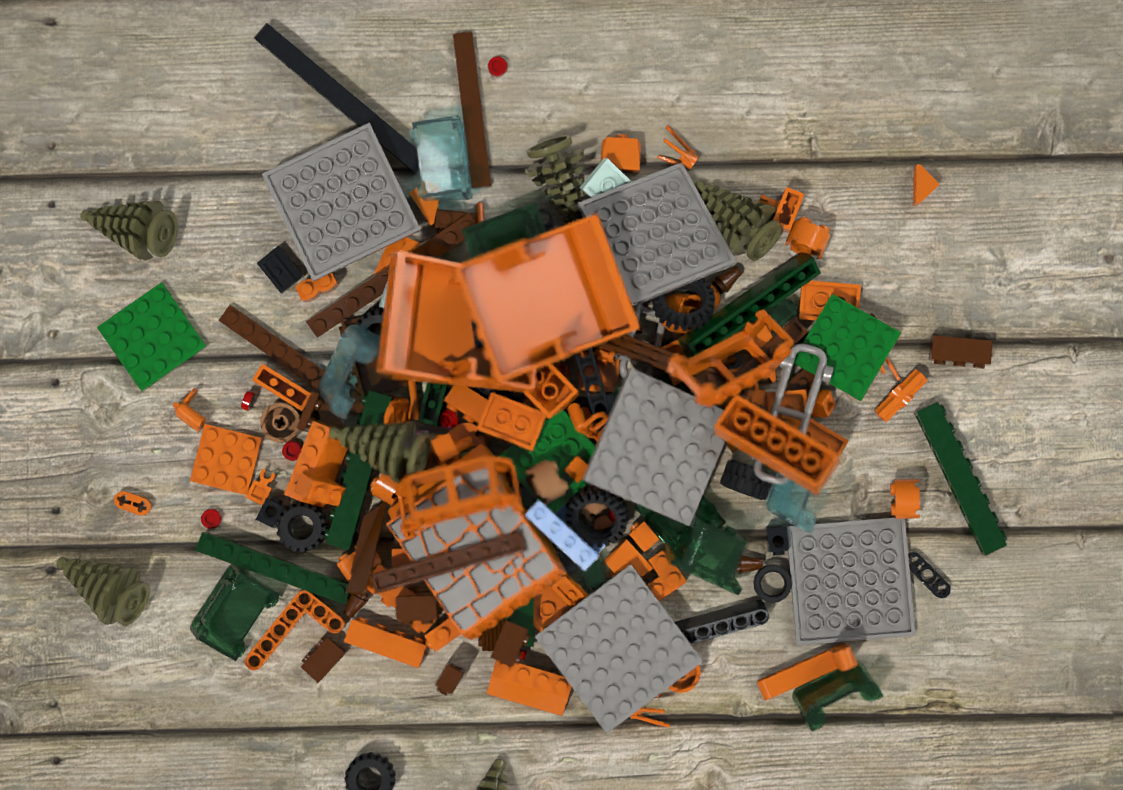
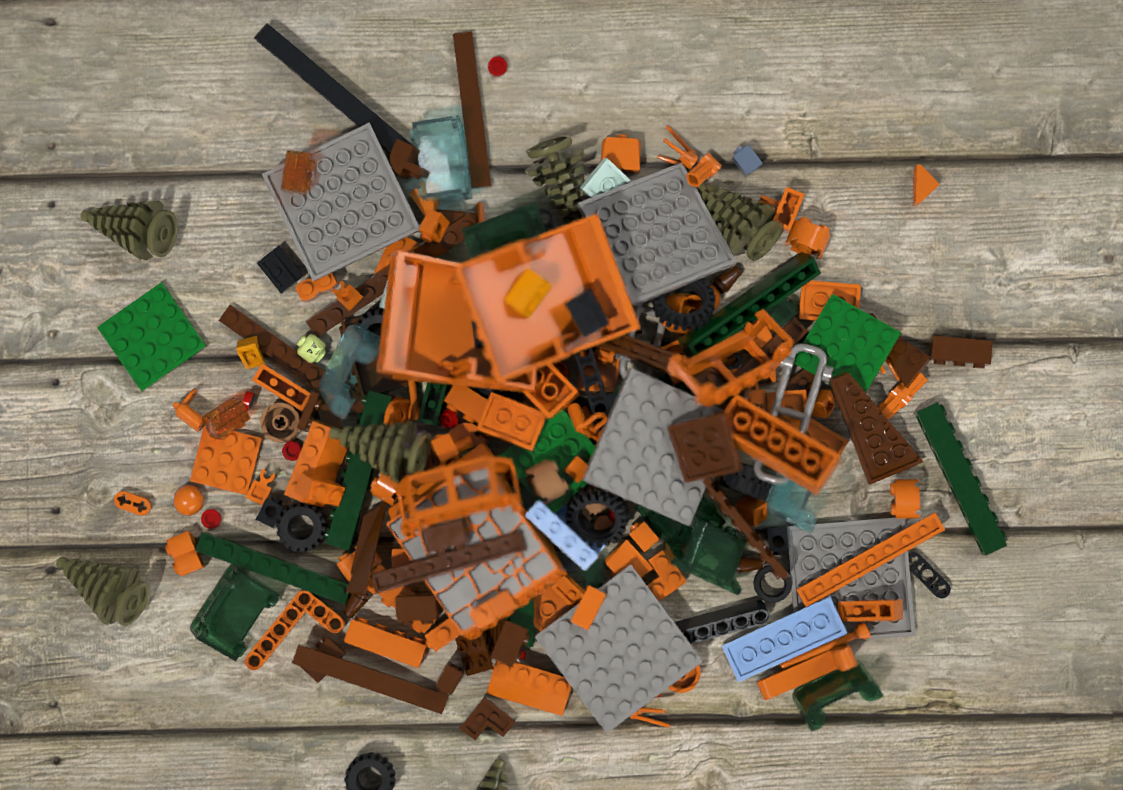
none -> orange brick [165,531,205,577]
none -> orange hair [173,484,204,516]
none -> clear orange brick [201,397,250,440]
none -> light orange slope [236,336,265,370]
none -> clear orange brick [281,150,315,195]
none -> reddish brown tile [292,644,449,714]
none -> yellowish green head [297,334,327,363]
none -> orange plate [332,281,363,311]
none -> reddish brown brick [390,139,430,180]
none -> orange brick [419,209,450,243]
none -> reddish brown brick [423,517,472,555]
none -> reddish brown hinge [455,632,494,676]
none -> reddish brown plate [460,696,516,740]
none -> orange slope [468,589,518,630]
none -> light orange panel [504,268,553,318]
none -> black plate [564,288,610,338]
none -> orange tile [570,585,606,630]
none -> reddish brown plate [667,411,742,483]
none -> orange piece [686,152,722,188]
none -> reddish brown wing [702,478,791,581]
none -> light blue plate [722,597,847,682]
none -> sand blue brick [732,144,763,178]
none -> orange panel [736,495,767,527]
none -> orange piece [780,622,871,669]
none -> orange plate [796,512,945,607]
none -> reddish brown wing [829,371,923,485]
none -> orange slope [837,599,903,622]
none -> reddish brown wing [888,337,931,389]

